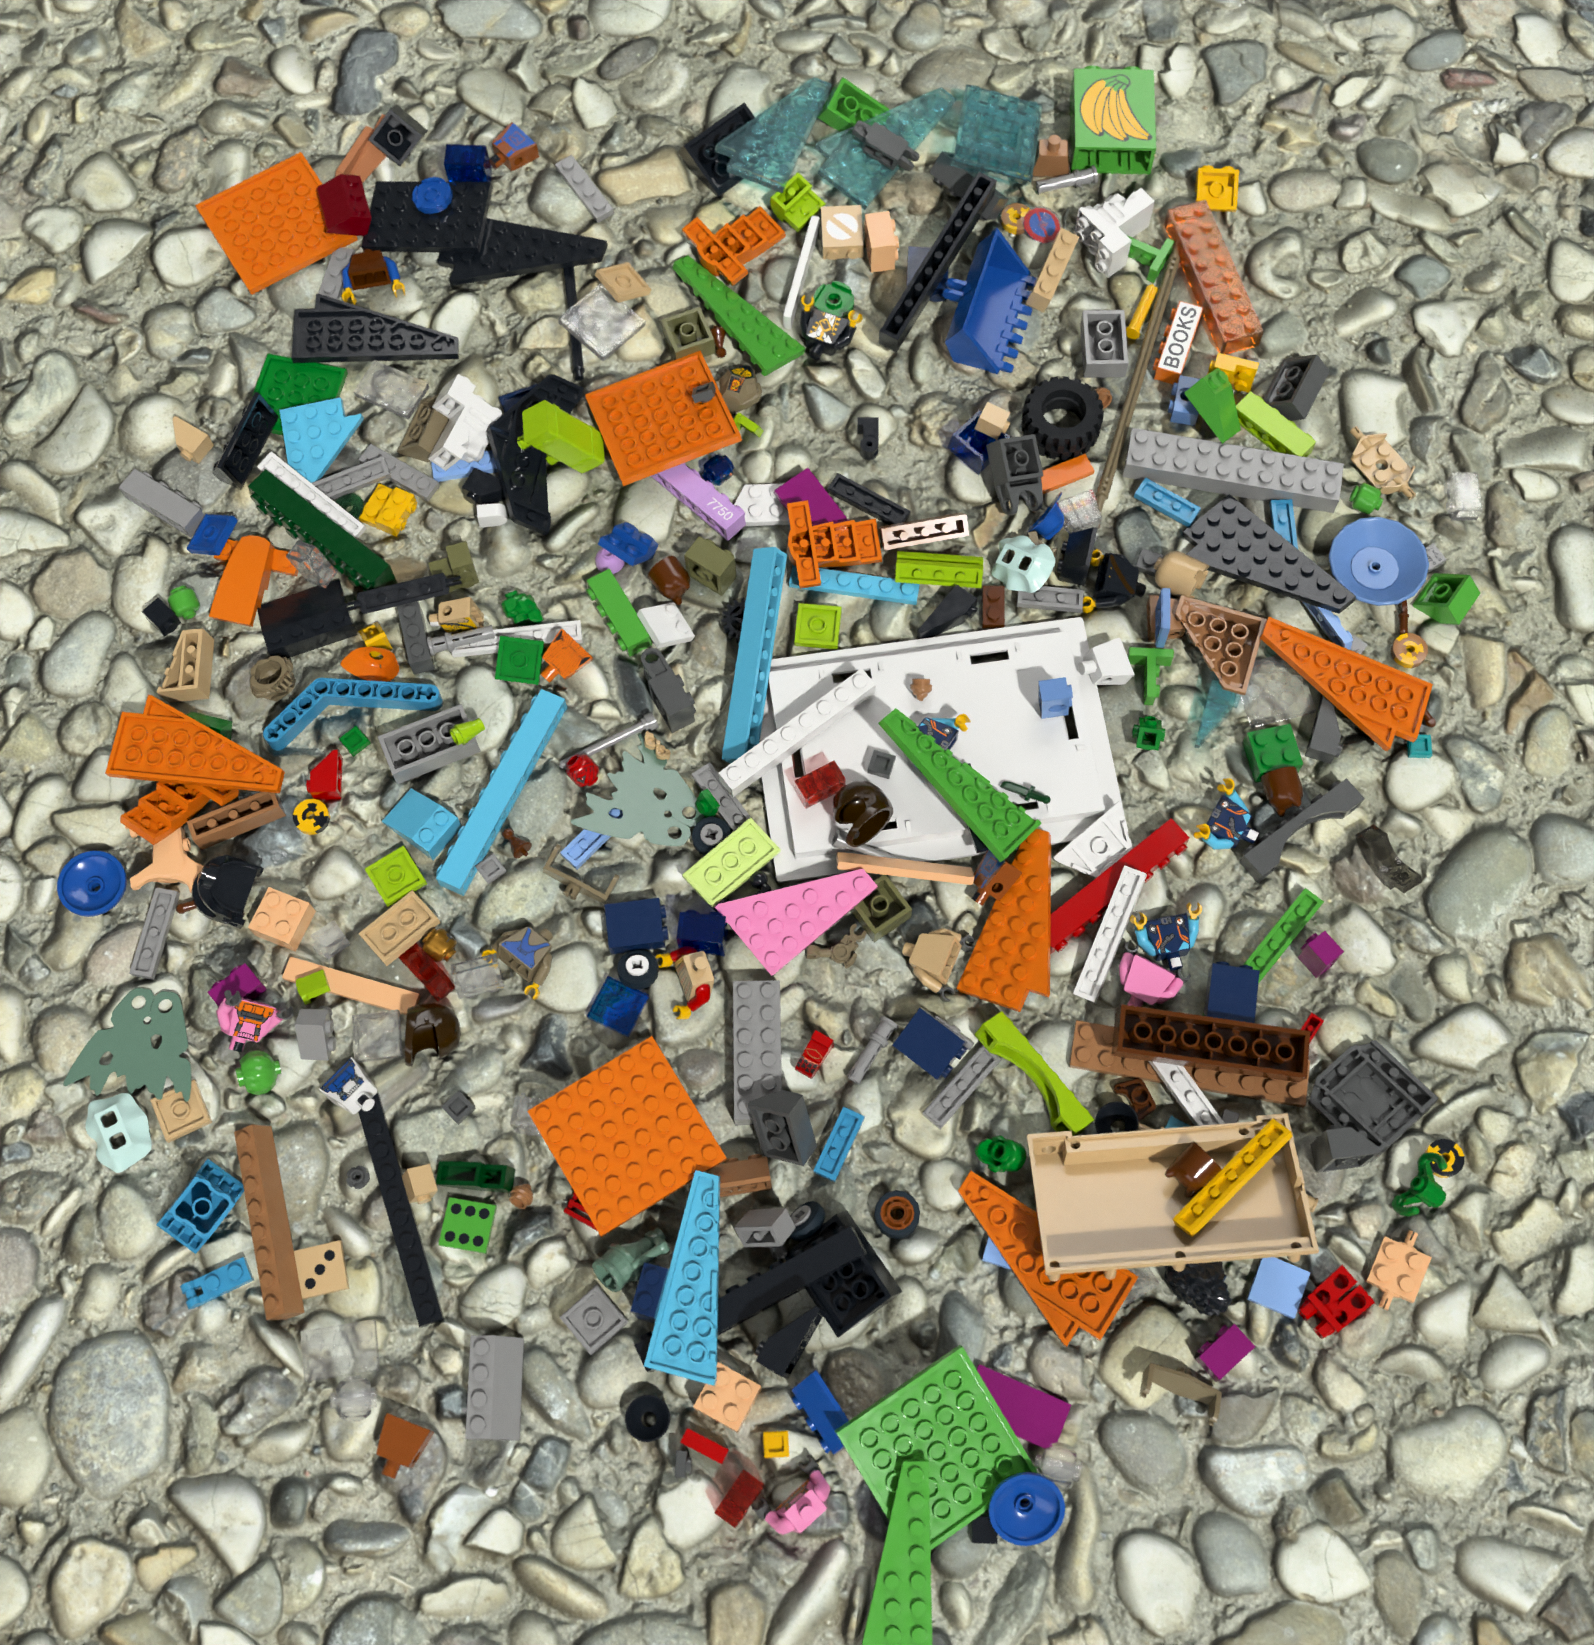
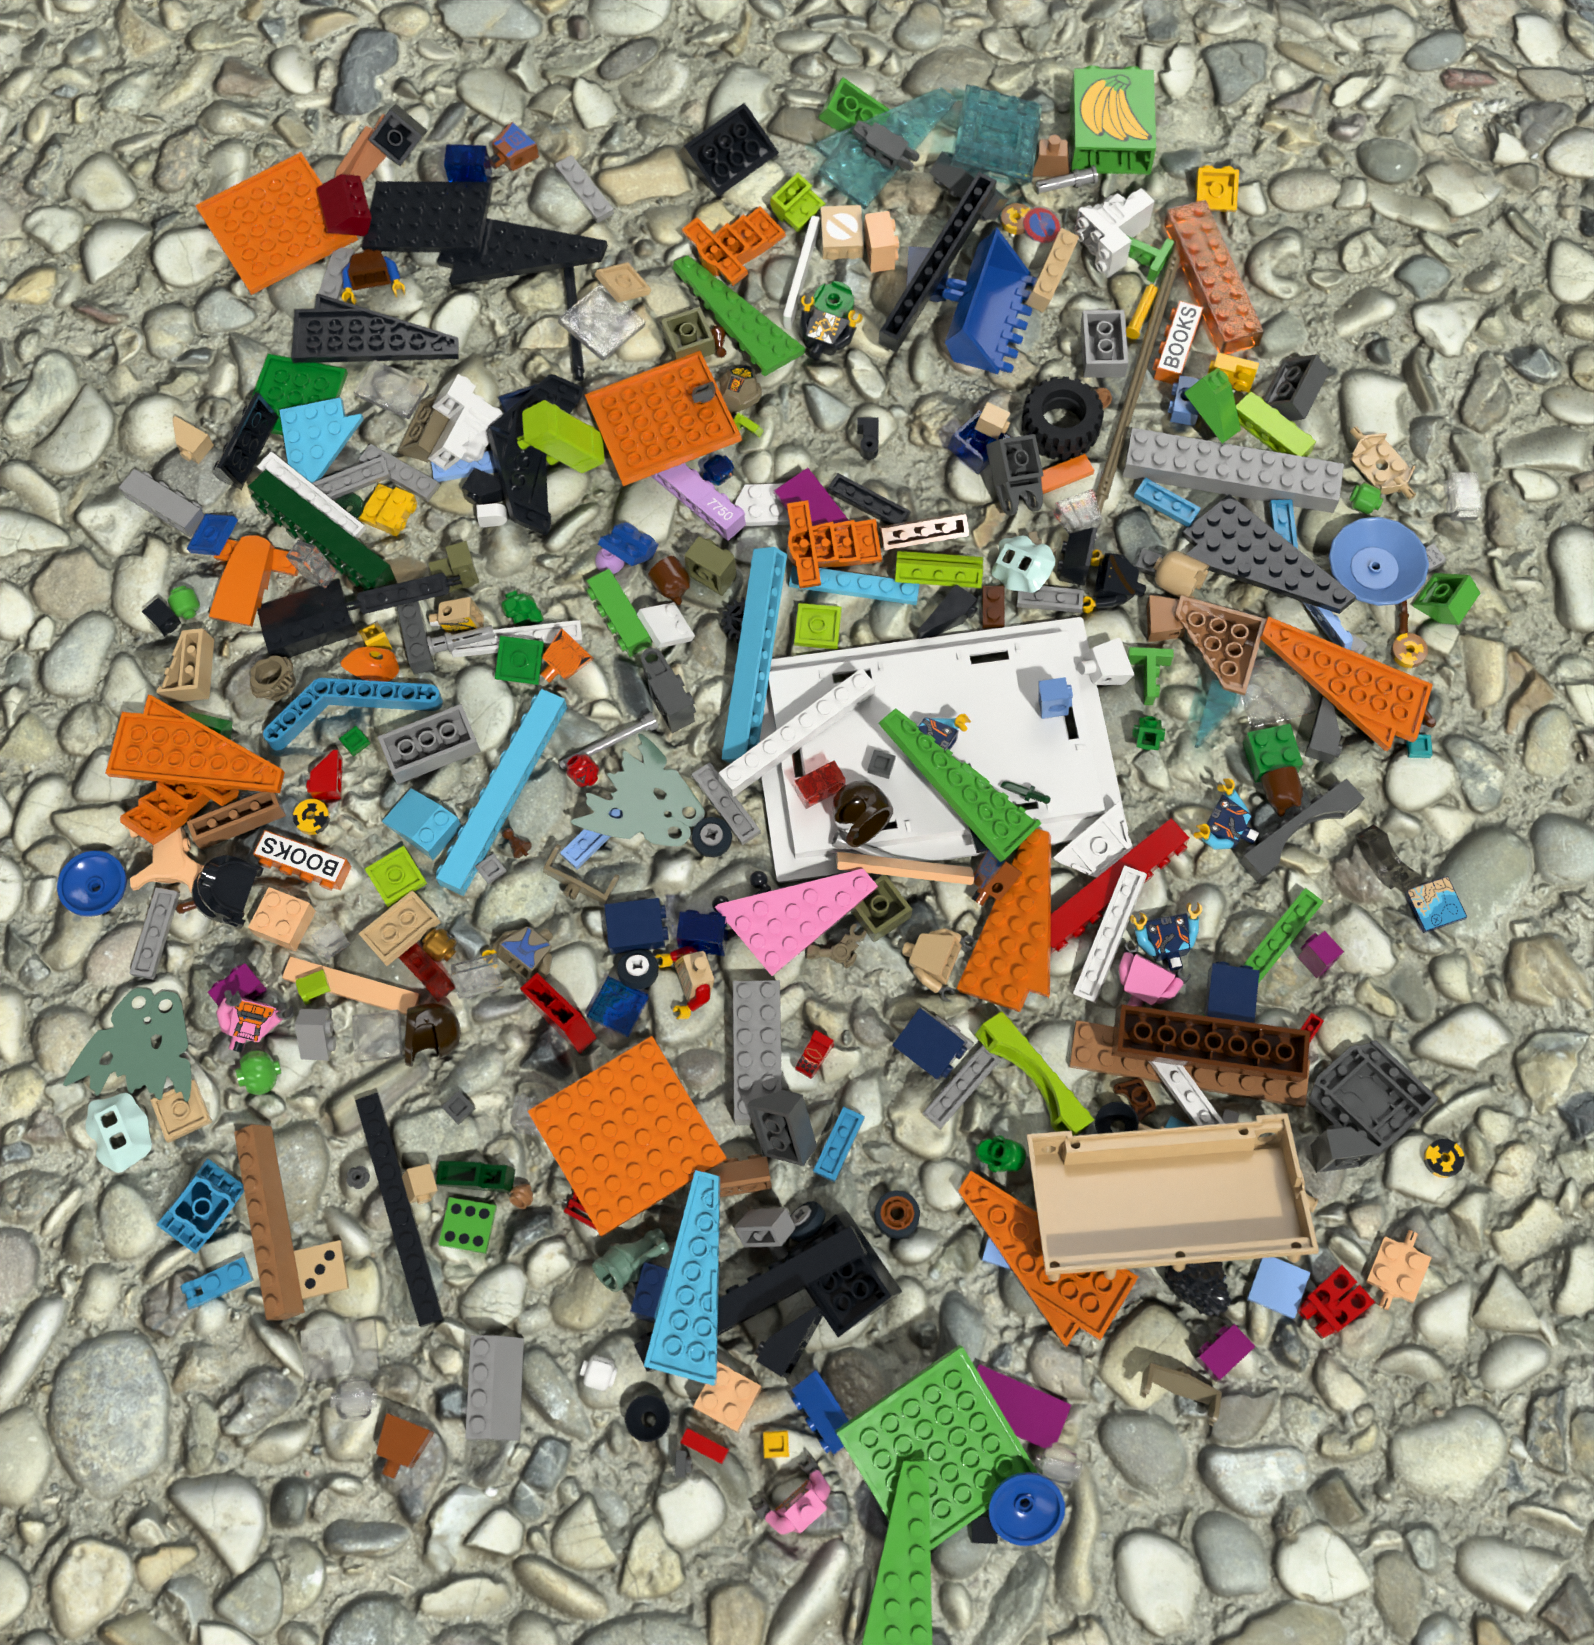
torso [319,1057,377,1114] -> none
blue tile [412,177,453,214] -> none
lime cone [450,718,485,746] -> none
light grey tile [559,1285,629,1356] -> none
tan piece [644,731,671,760] -> none
yellowish green tile [682,817,781,910] -> none
green plate [695,789,720,818] -> none
clear red brick [714,1469,765,1529] -> none
clear light blue wing [715,77,832,193] -> none
light grey pin [847,1016,899,1084] -> none
medium nougat plate [910,679,932,701] -> none
blue piece [1027,492,1064,540] -> none
medium blue tile [1155,588,1170,648] -> none
reddish brown piece [1165,1141,1222,1198] -> none
yellow plate [1172,1118,1293,1238] -> none
green piece [1391,1152,1448,1216] -> none
none -> brick [253,830,352,891]
none -> red brick [520,973,597,1054]
none -> white head [580,1355,618,1391]
none -> tile [1404,876,1467,934]

